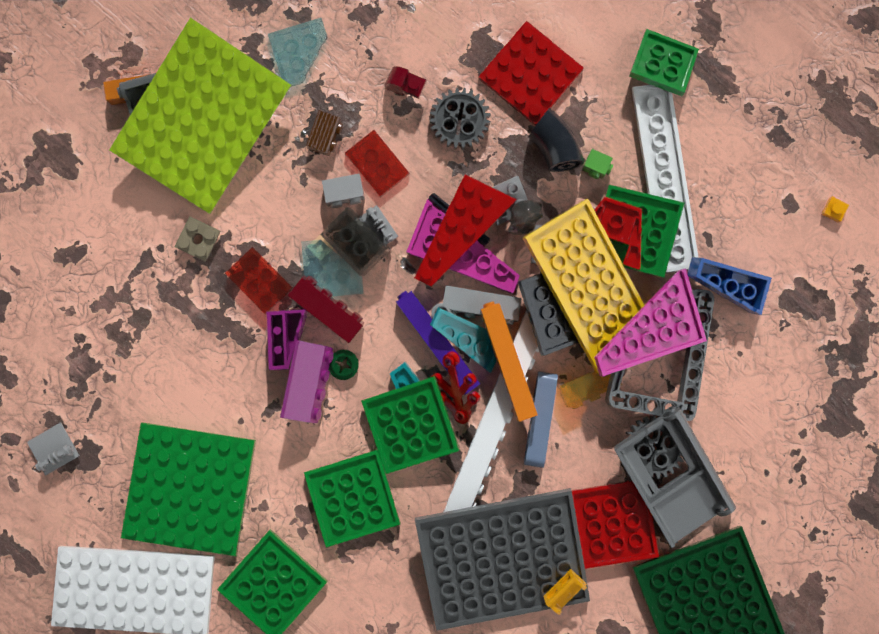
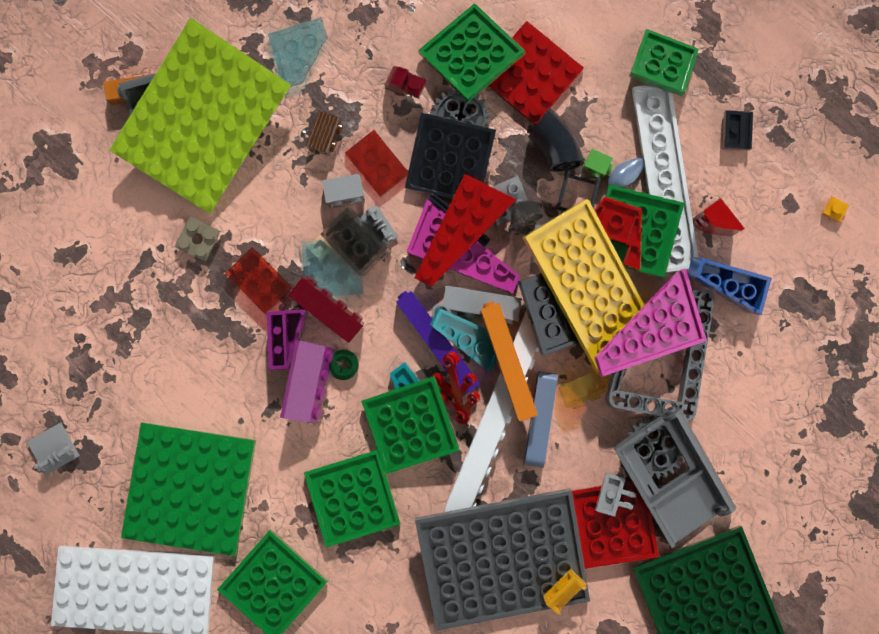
none -> black plate [405,112,496,199]
none -> green plate [418,3,525,102]
none -> black piece [555,169,601,211]
none -> light grey hinge [595,472,636,516]
none -> sand blue arm [608,158,644,188]
none -> red slope [693,198,745,237]
none -> black plate [722,110,753,151]

